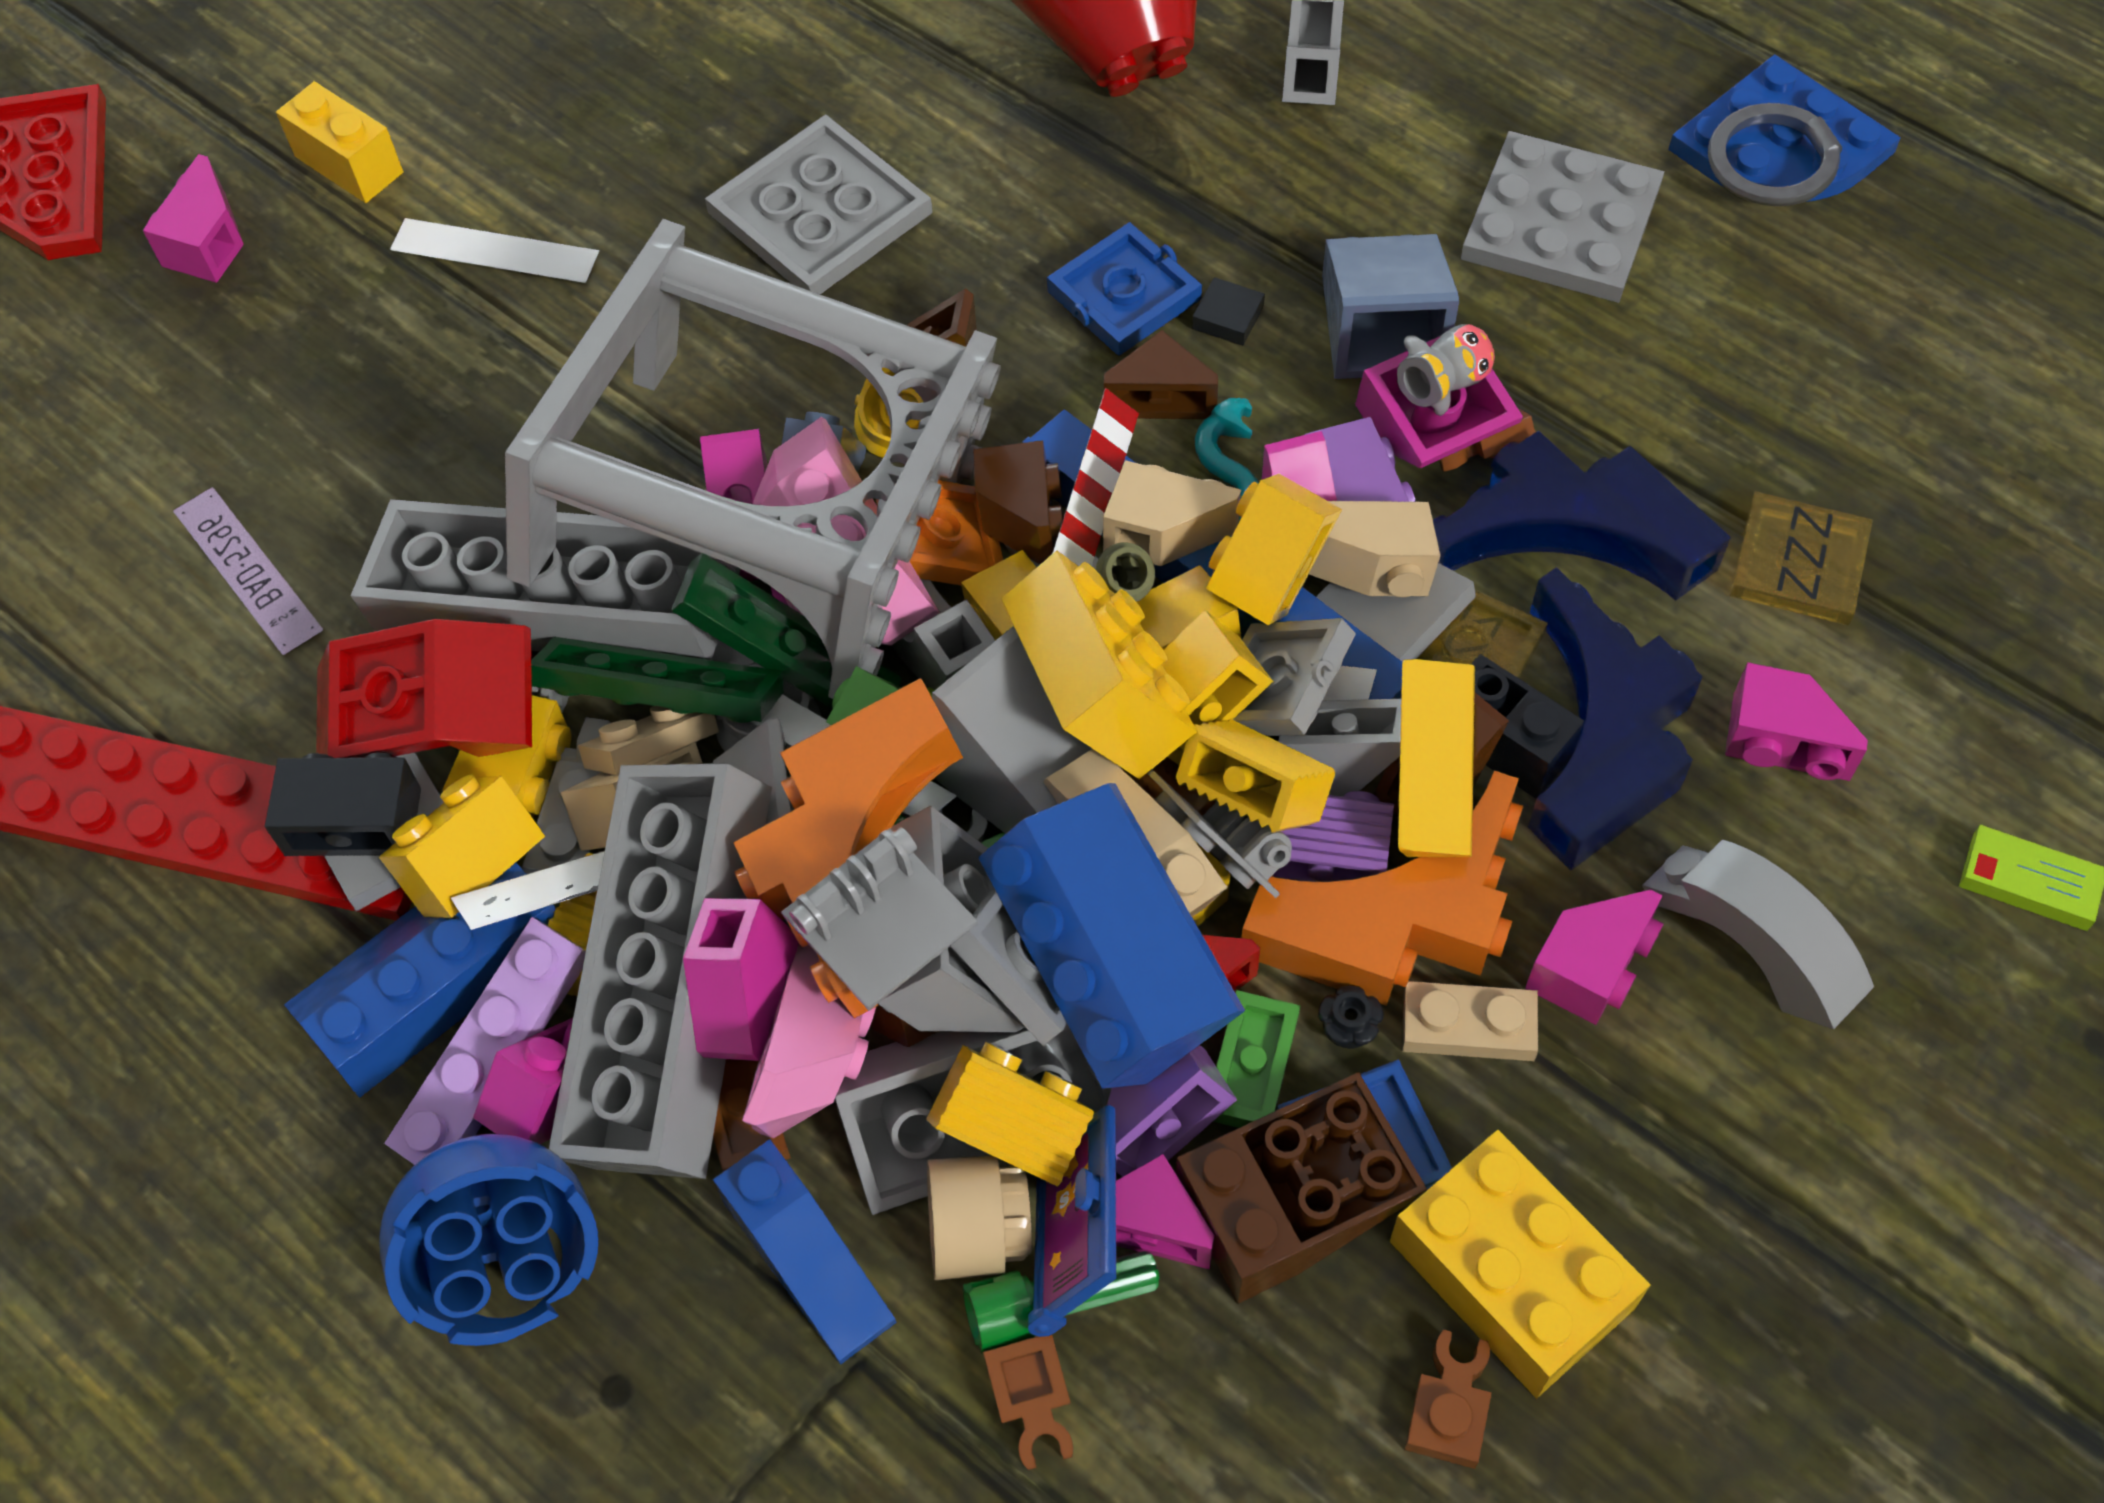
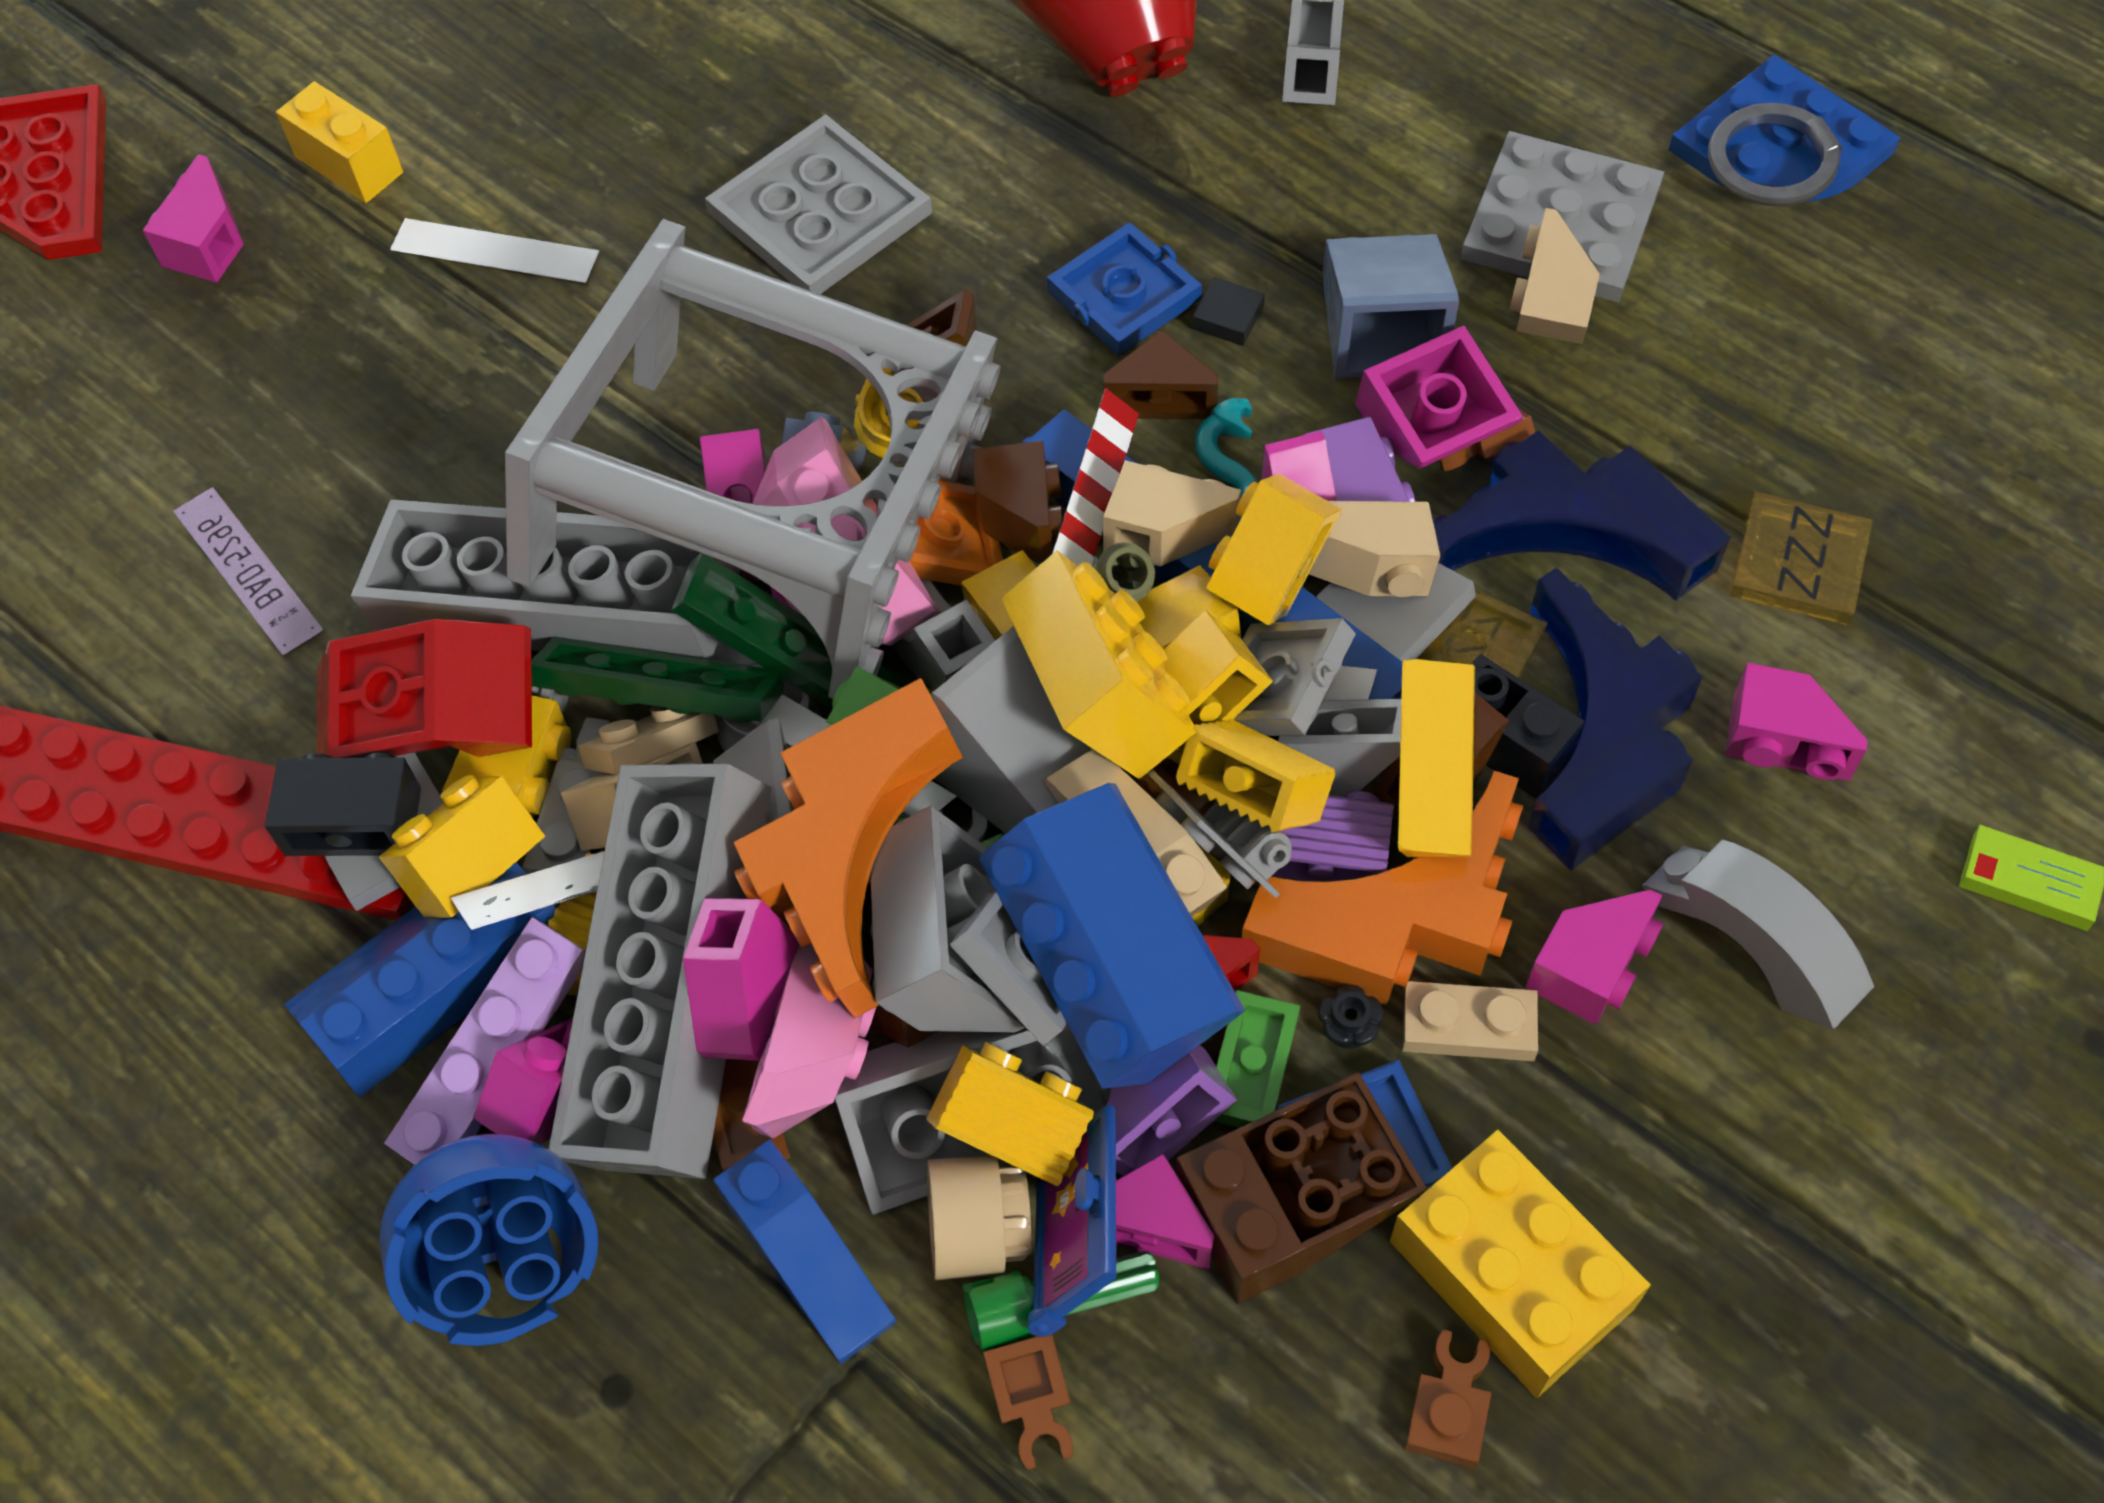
light grey hinge [781,827,978,1011] -> none
light grey animal [1397,324,1495,416] -> none
none -> tan slope [1510,208,1600,344]

